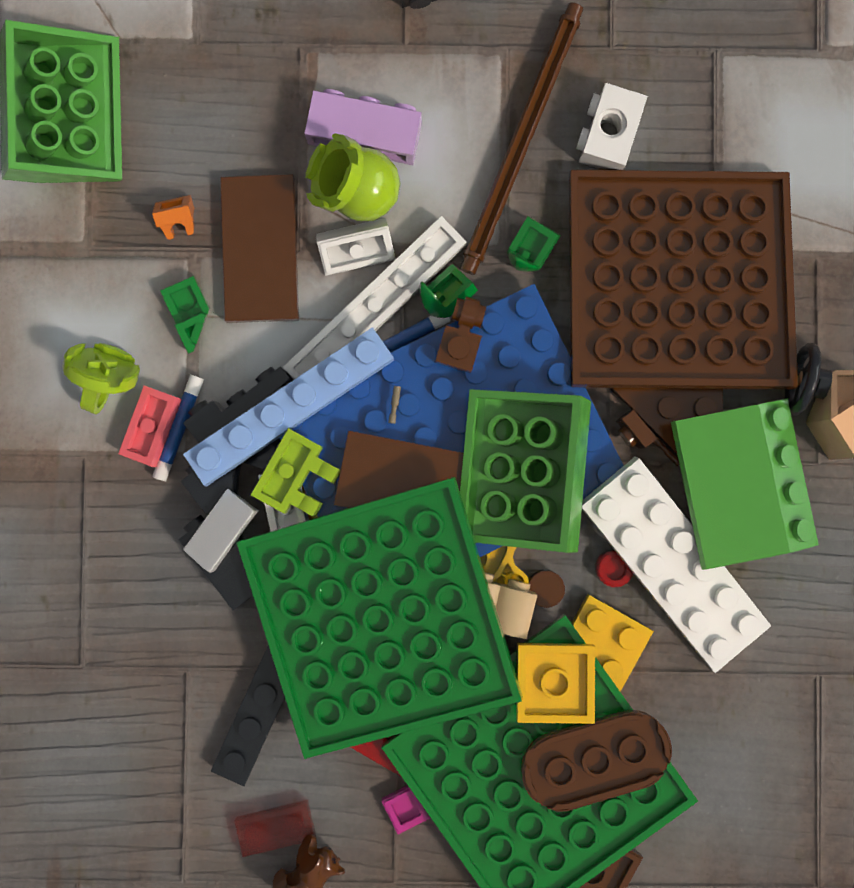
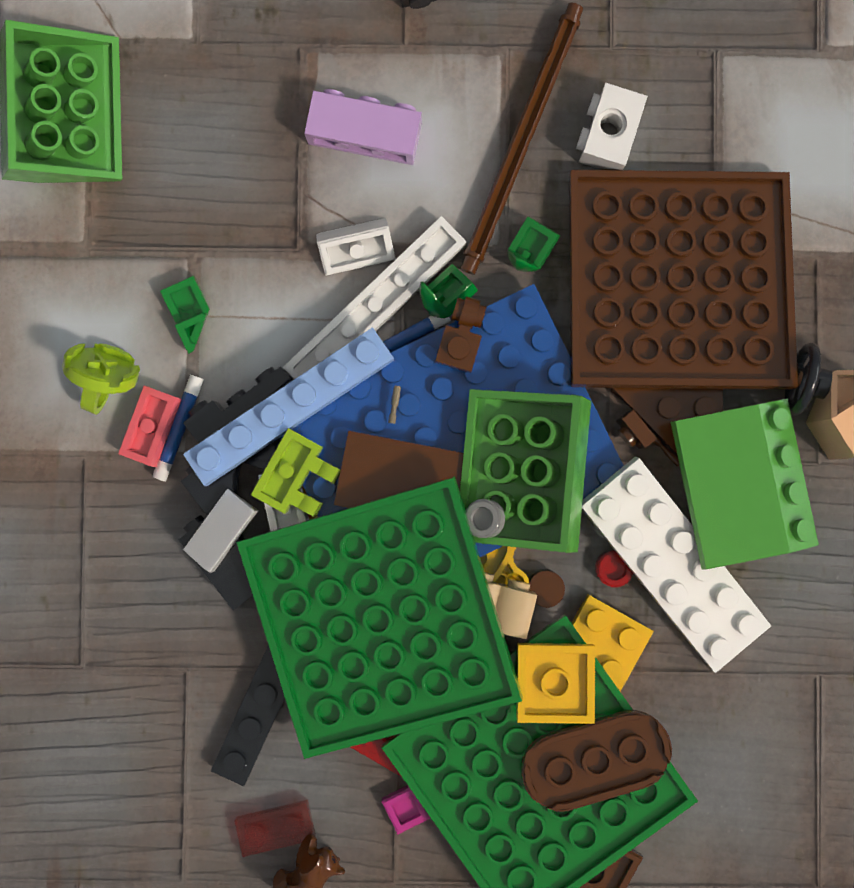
orange tile [152,195,195,240] -> none
reddish brown tile [221,174,299,323] -> none
lime tile [305,133,401,221] -> none
none -> light grey tile [466,499,505,538]

